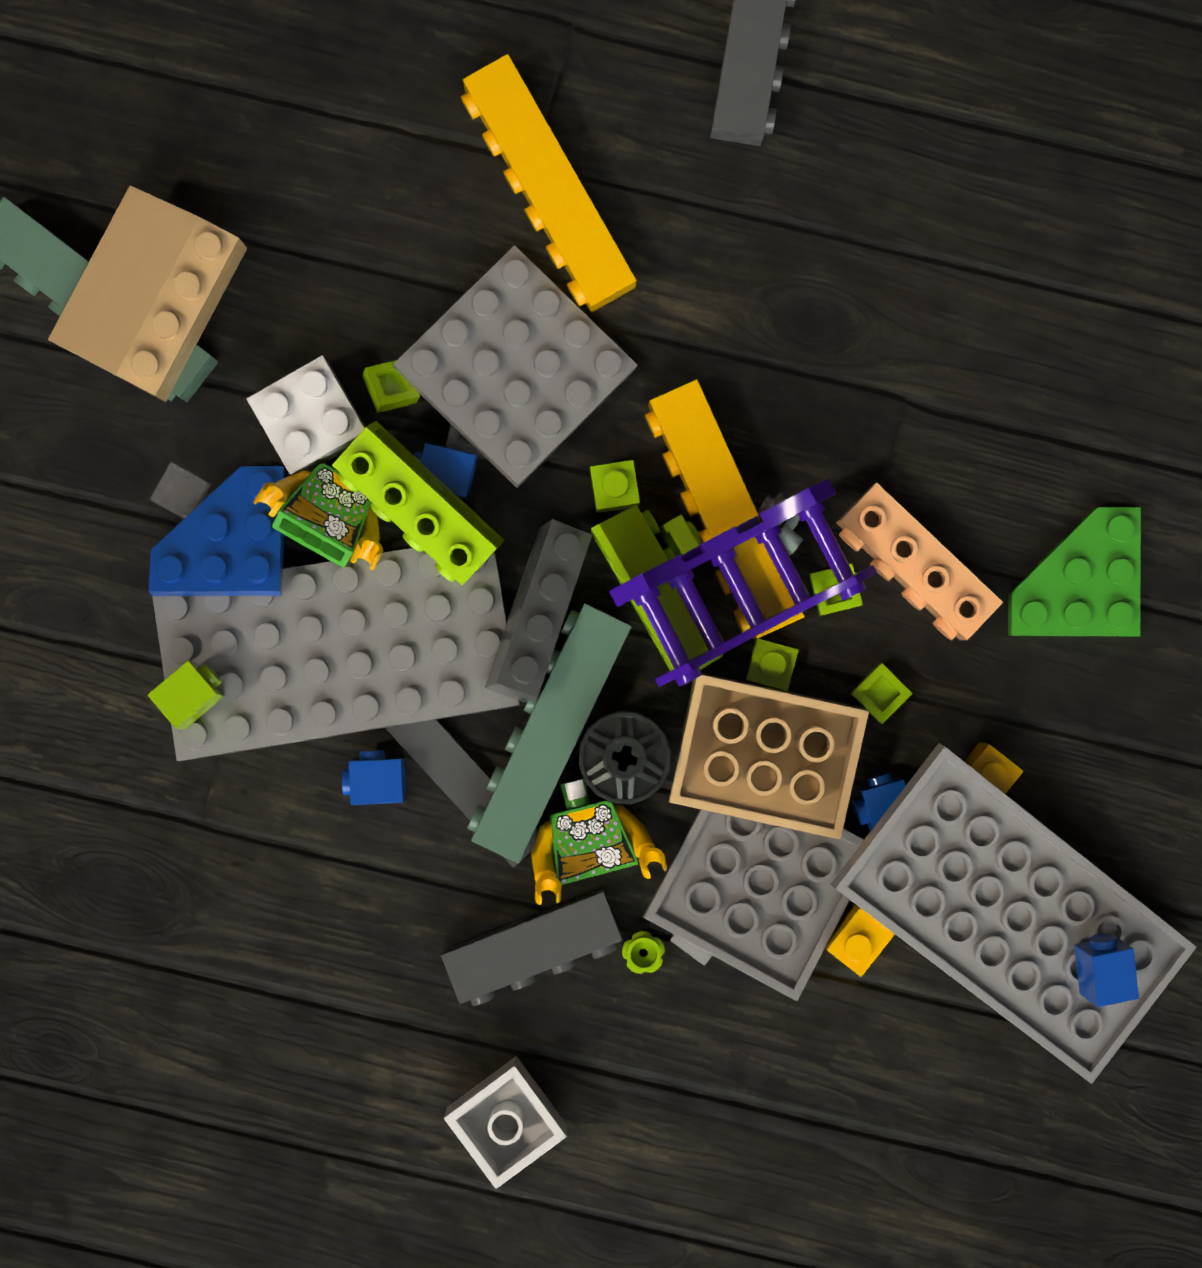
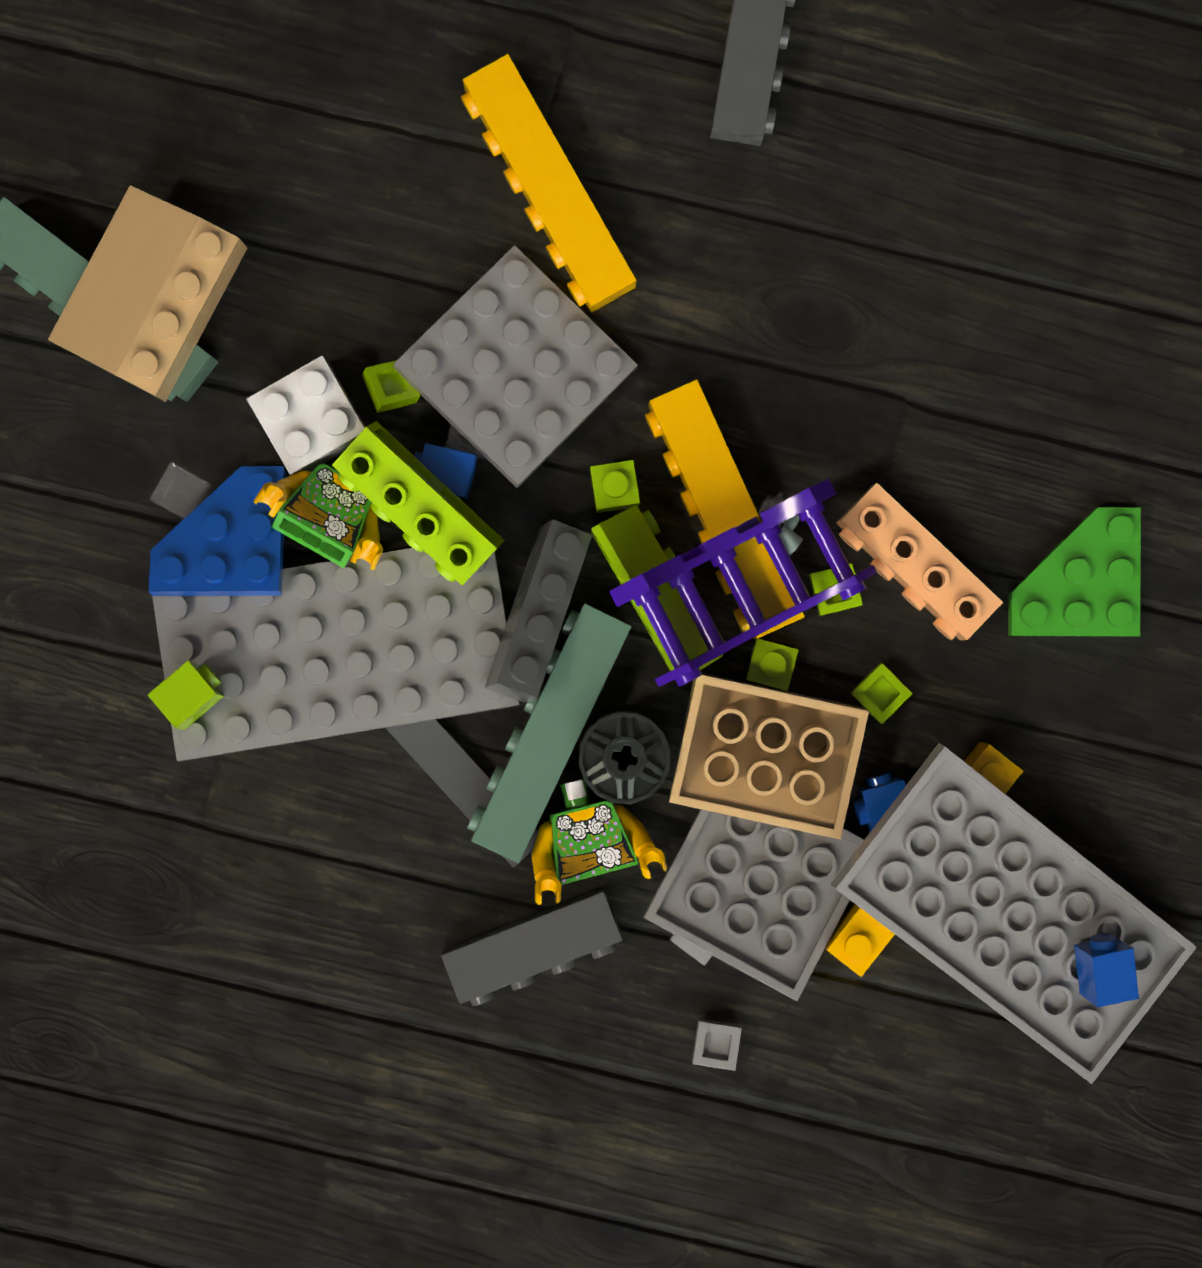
blue brick [342,750,407,805] -> none
white brick [444,1056,567,1189] -> none
lime plate [622,931,665,974] -> none
lime plate [659,515,701,556] -> none
none -> light grey plate [692,1019,742,1071]

